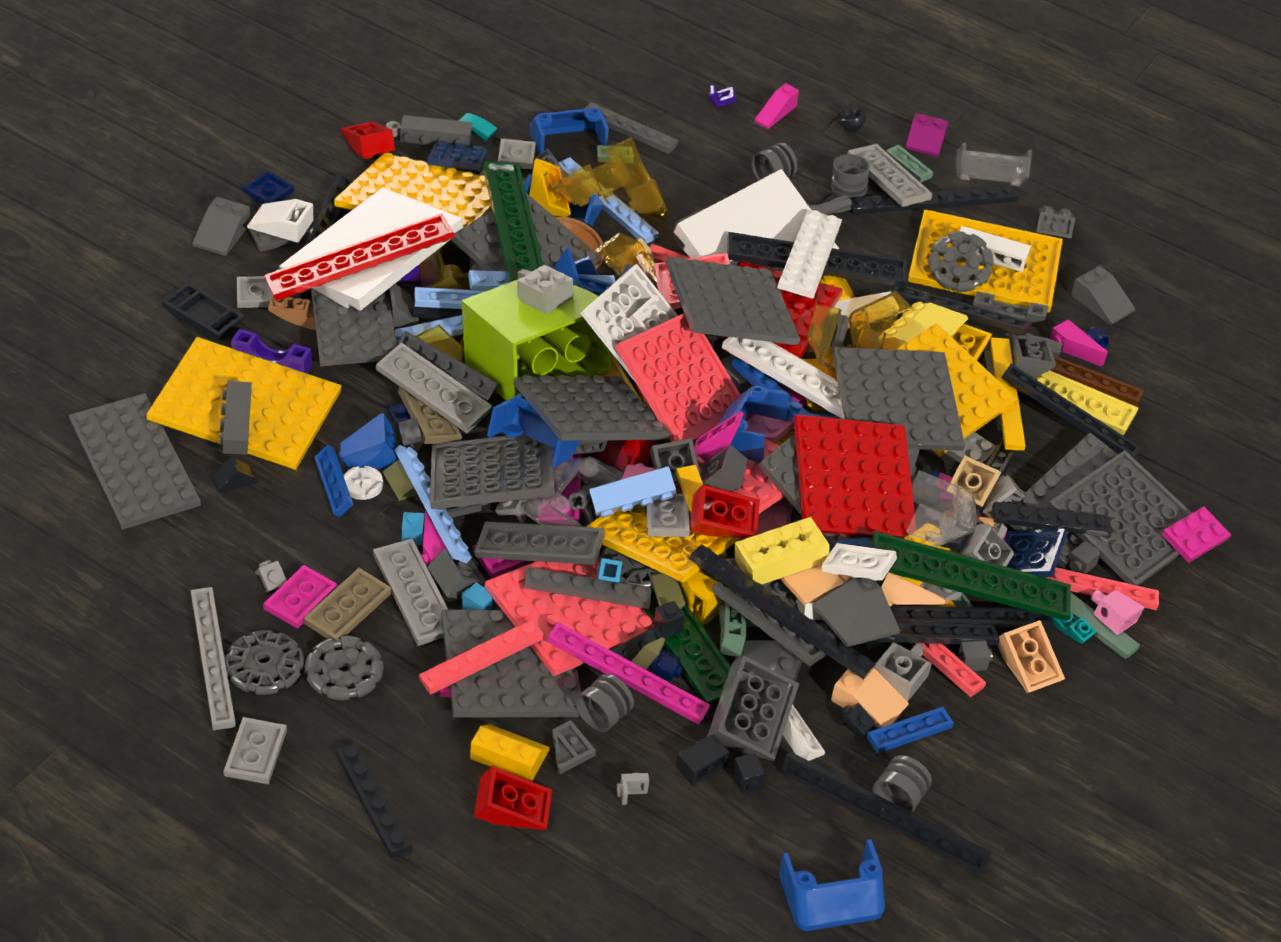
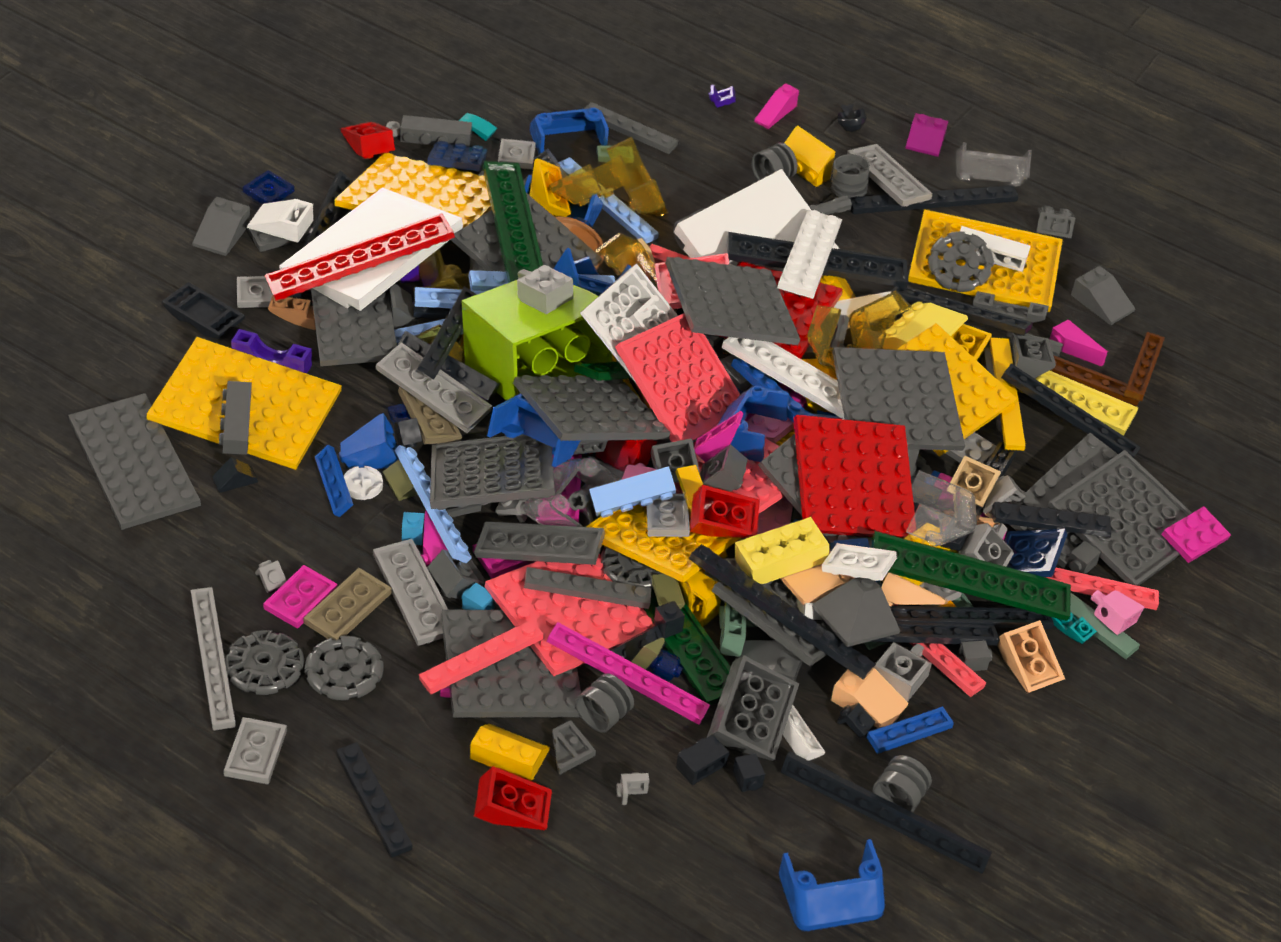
dark azure brick [596,557,622,582] -> none
sand green plate [886,145,933,183] -> none
clear blue animal [1086,327,1109,348] -> none
none -> black plate [417,286,477,380]
none -> dark green tile [574,361,632,381]
none -> yellow slope [785,126,835,187]
none -> reddish brown plate [1124,332,1165,401]

